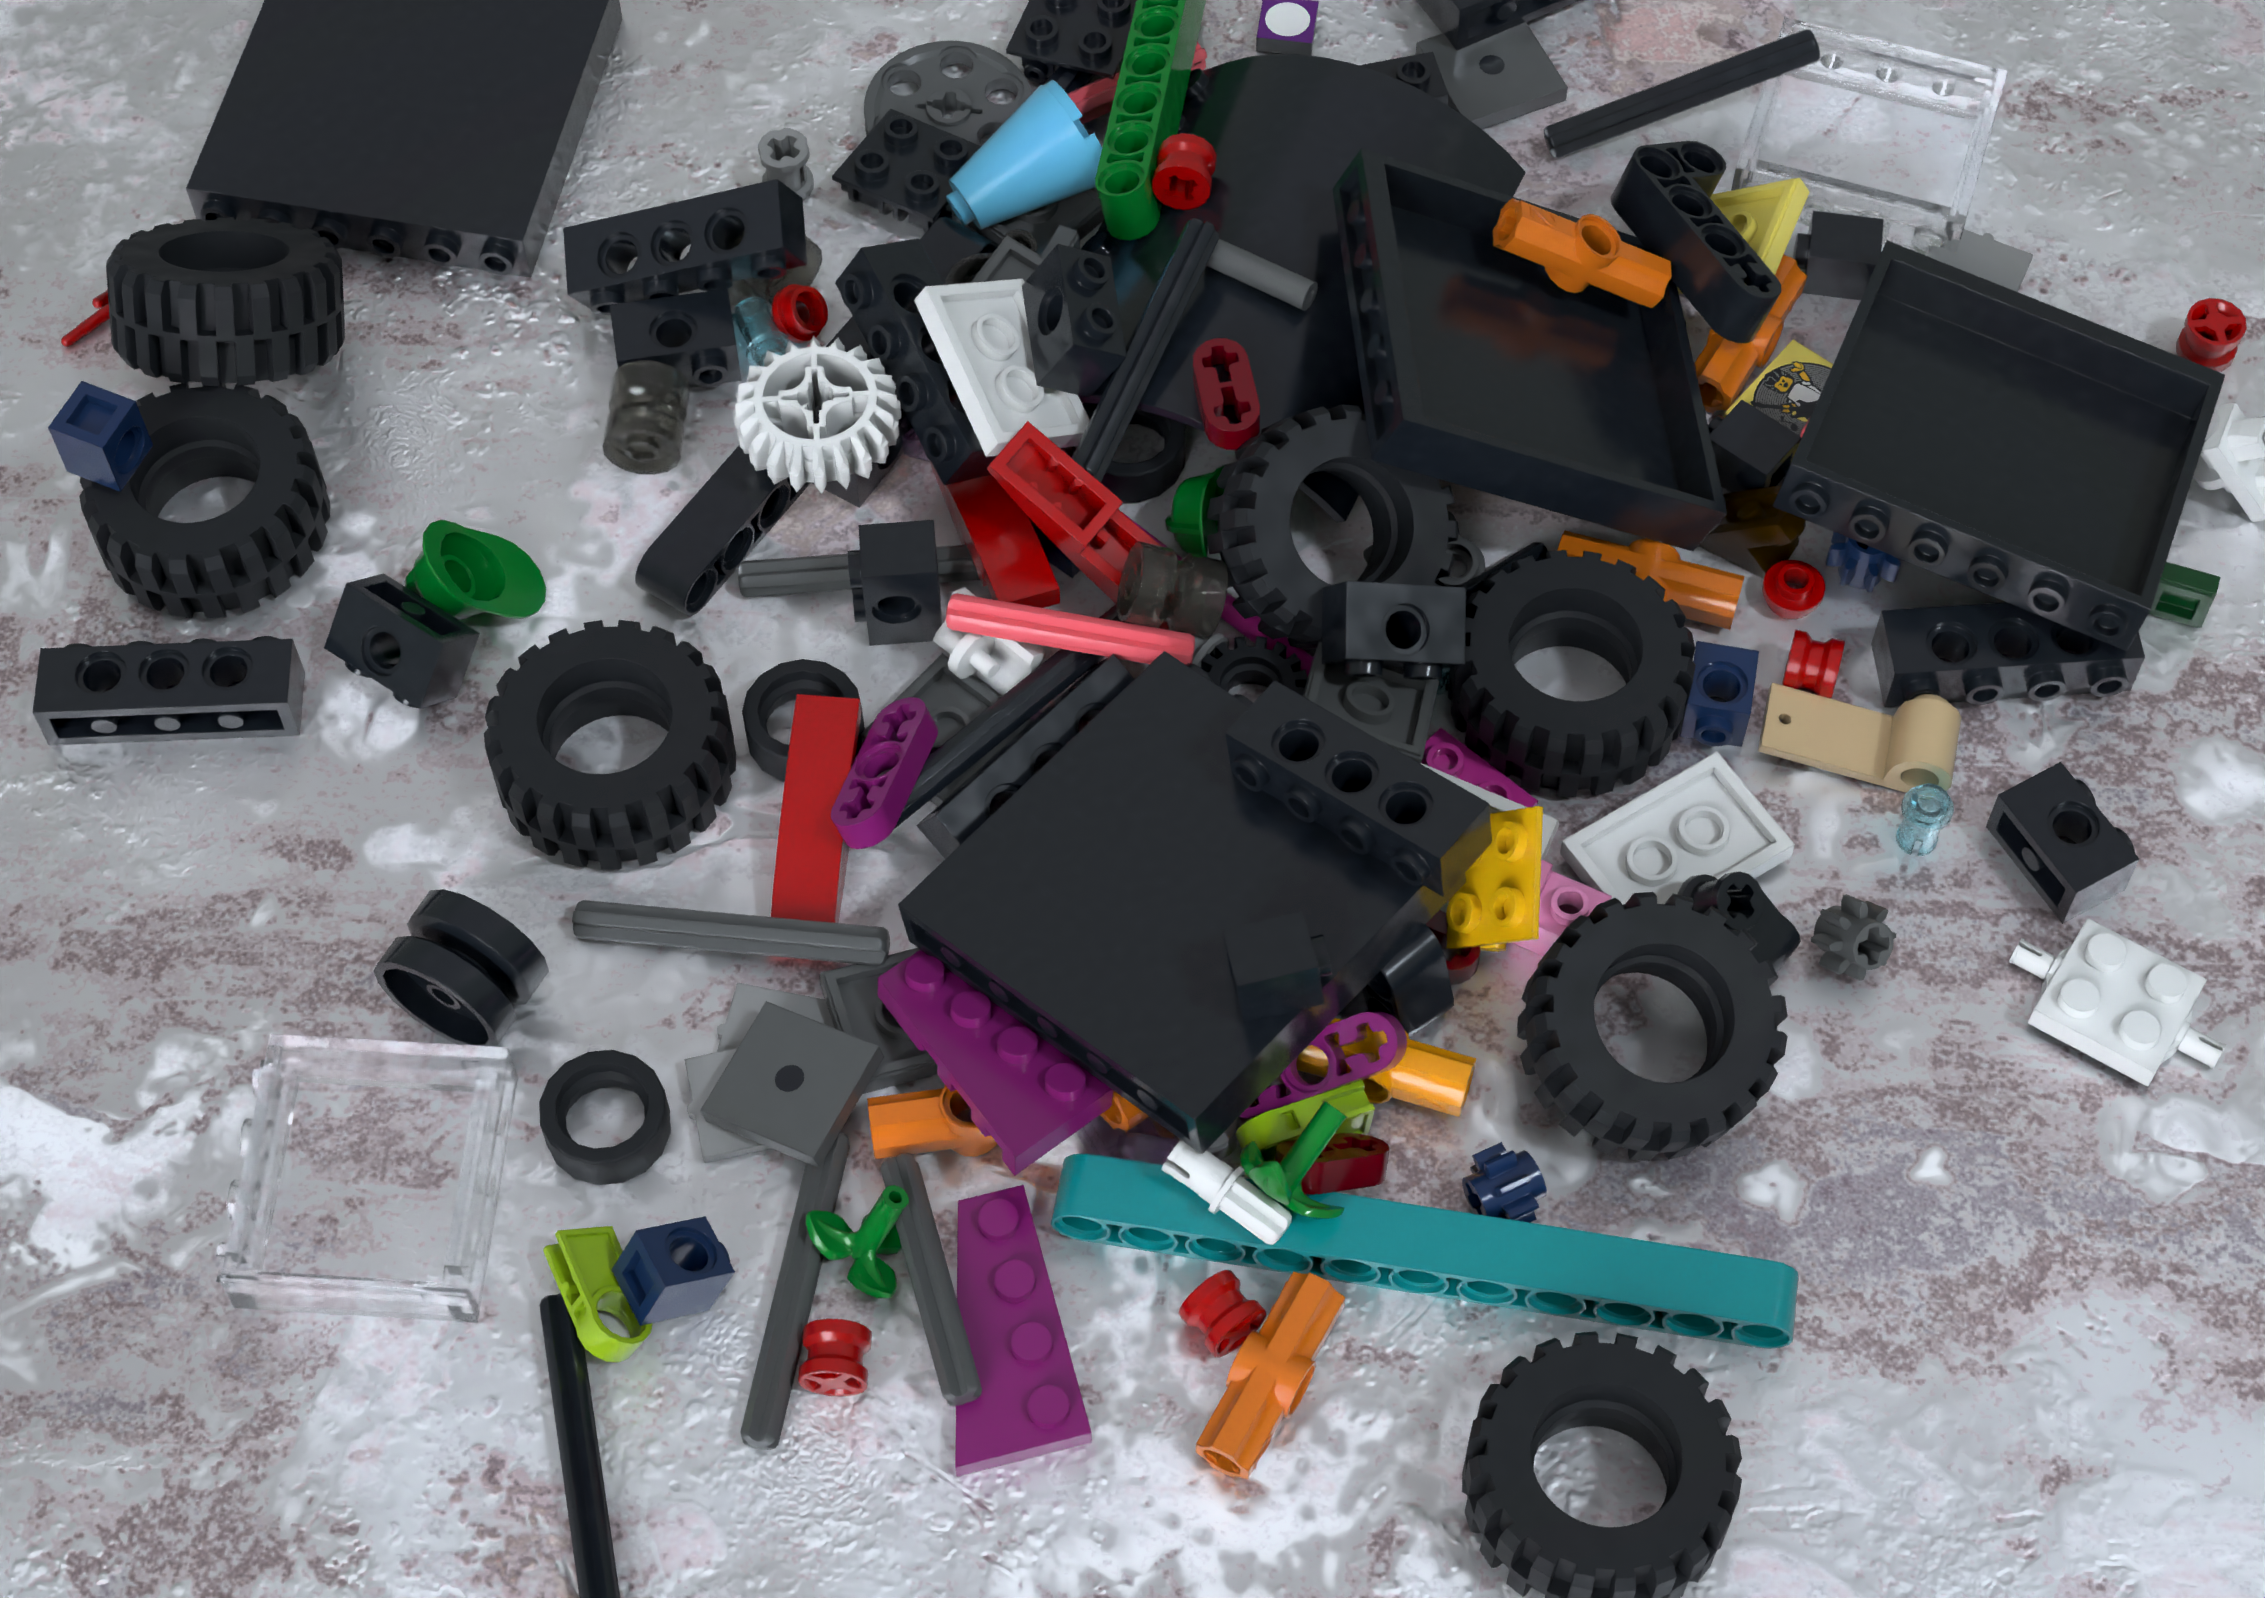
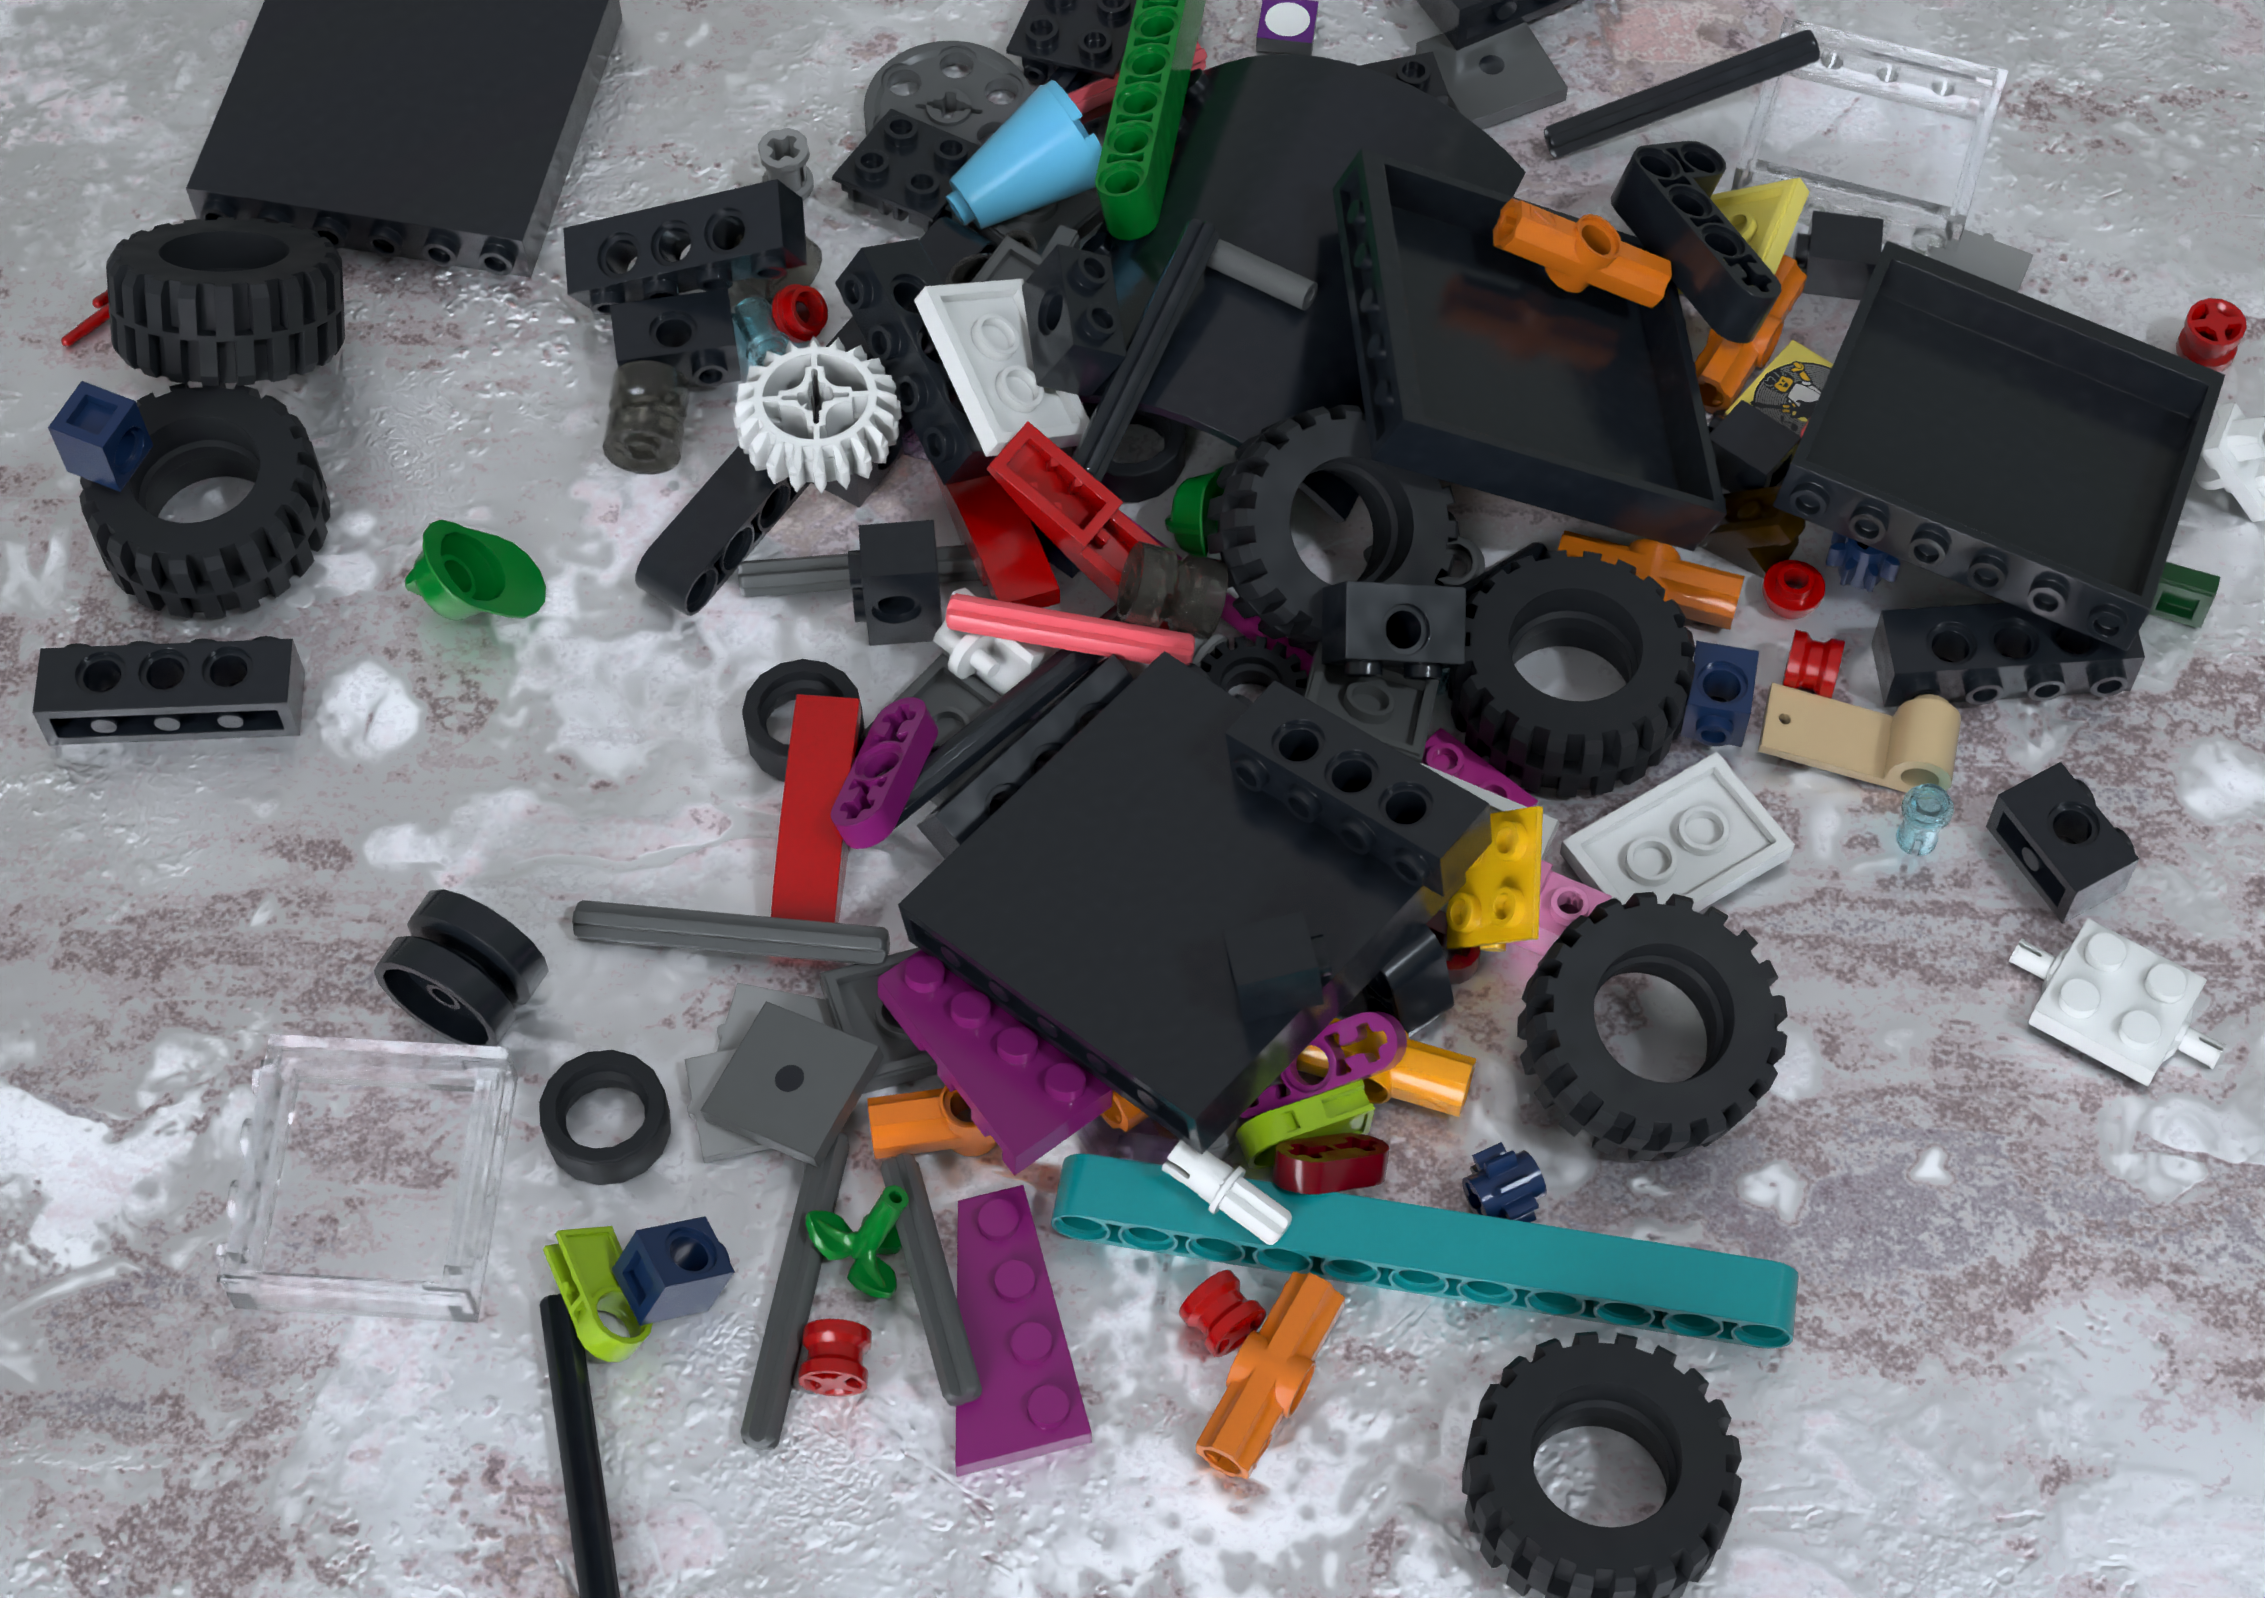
black brick [324,573,480,709] -> none
black tyre [484,620,736,870] -> none
red wheel [1152,133,1217,210] -> none
dark red beam [1193,338,1260,450] -> none
green plant [1240,1101,1347,1219] -> none
black piece [1678,872,1801,973] -> none
dark grey gear [1811,894,1896,981] -> none

